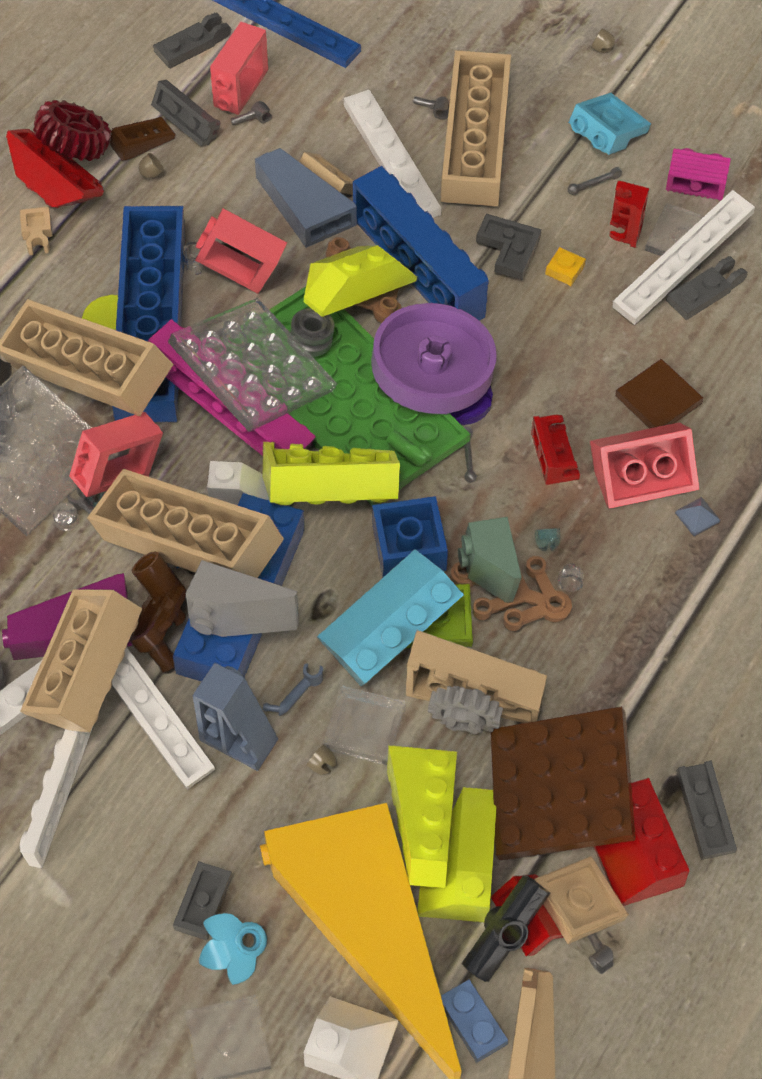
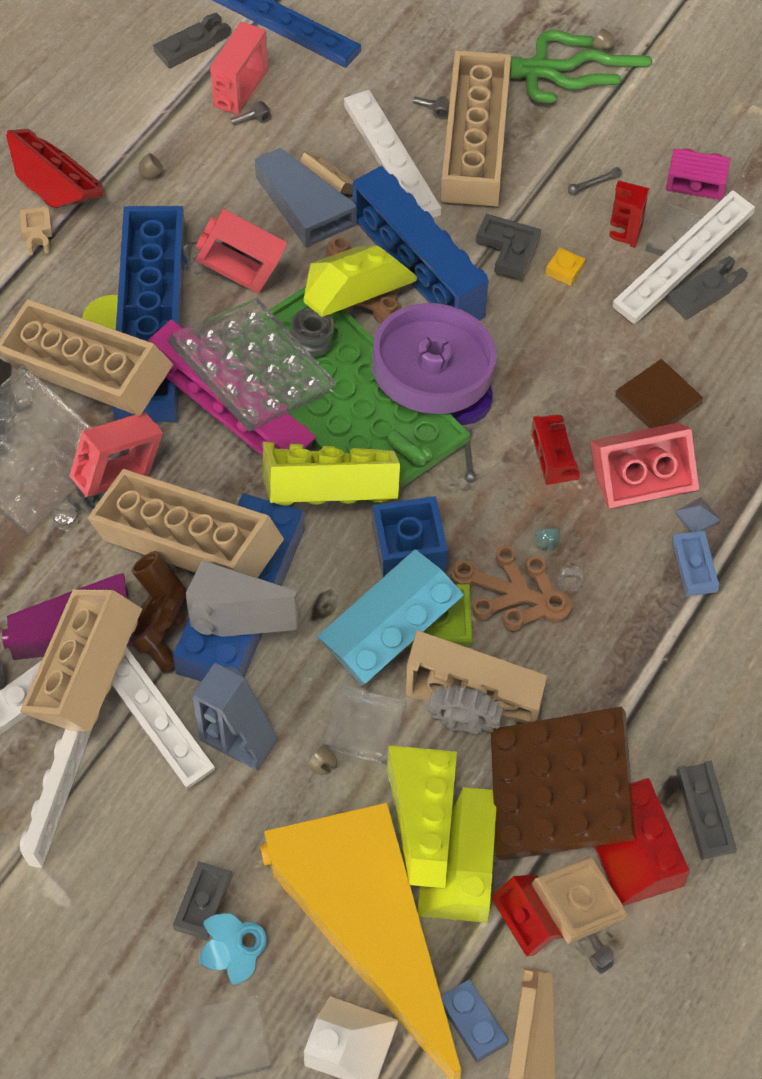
dark red gear [33,100,111,161] -> none
reddish brown slope [110,117,175,161] -> none
dark grey hinge [151,79,221,147] -> none
white slope [207,461,269,505] -> none
sand blue piece [263,663,323,716] -> none
sand green slope [458,517,522,603] -> none
black piece [461,875,550,982] -> none
medium azure plate [568,93,651,155] -> none
none -> bright green plant [509,30,652,103]
none -> medium blue plate [672,531,719,596]

